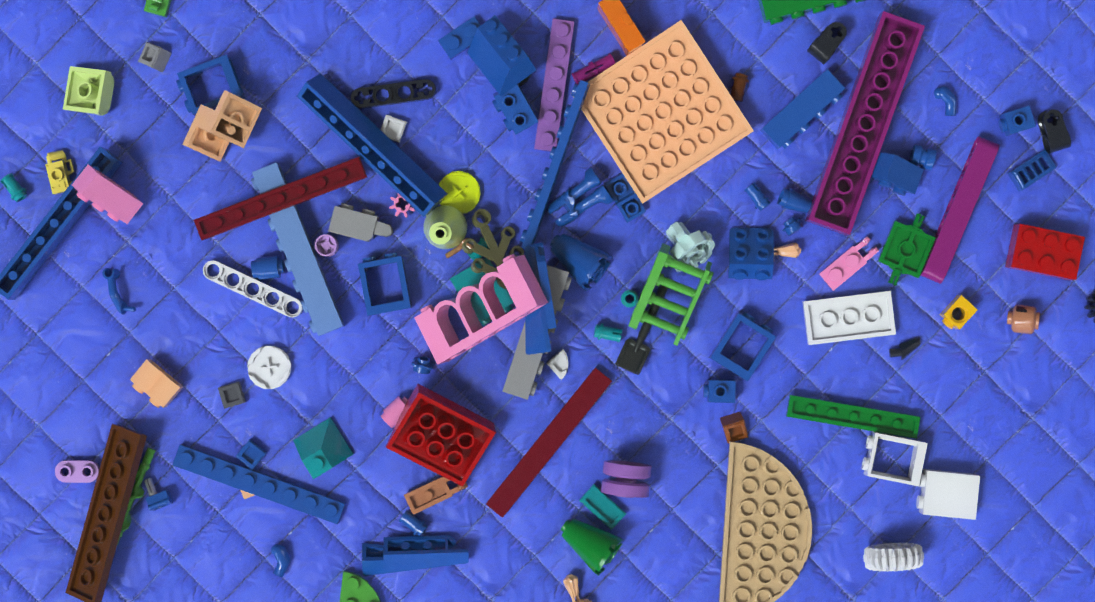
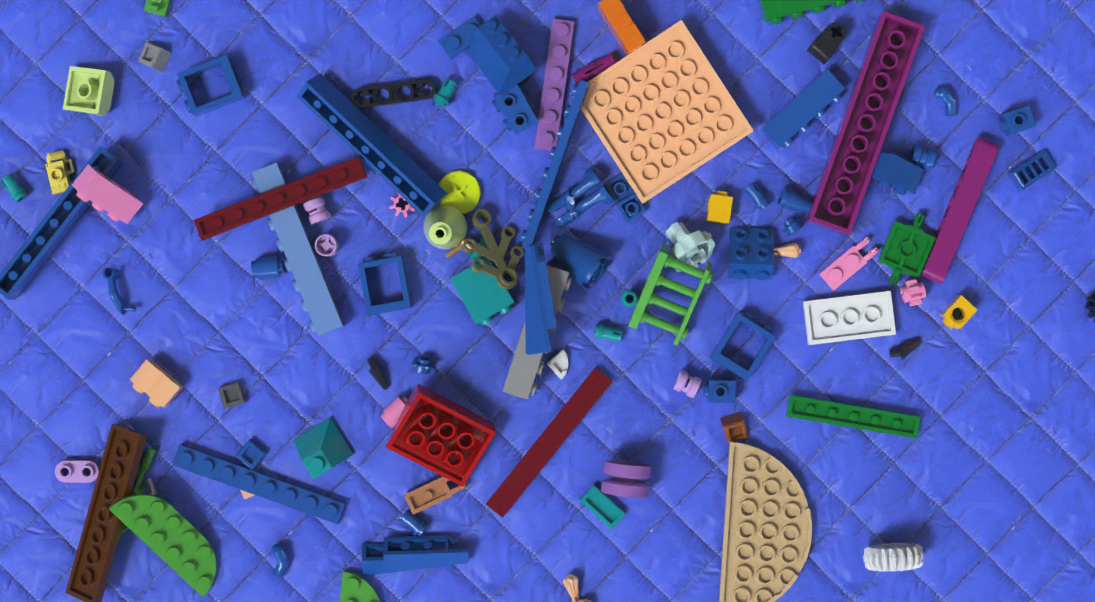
light nougat bracket [182,90,262,162] -> none
white beam [203,260,303,317] -> none
white tile [247,346,292,389] -> none
light grey hinge [328,203,394,242] -> none
white tile [381,115,407,143] -> none
bright pink fence [414,254,548,365] -> none
green cone [561,518,623,576] -> none
pearl dark grey piece [615,285,668,375] -> none
reddish brown pin [730,73,749,102] -> none
white window [861,431,928,486] -> none
white brick [916,469,980,520] -> none
red brick [1005,224,1085,280] -> none
nougat head [1007,304,1040,334] -> none
black piece [1037,110,1071,154] -> none
none -> bright green plate [108,494,216,597]
none -> lavender wheel [303,196,331,225]
none -> black bar [367,356,389,390]
none -> teal pin [433,78,458,107]
none -> lavender wheel [673,370,702,398]
none -> yellow brick [706,191,733,224]
none -> bright pink gear [900,279,926,306]

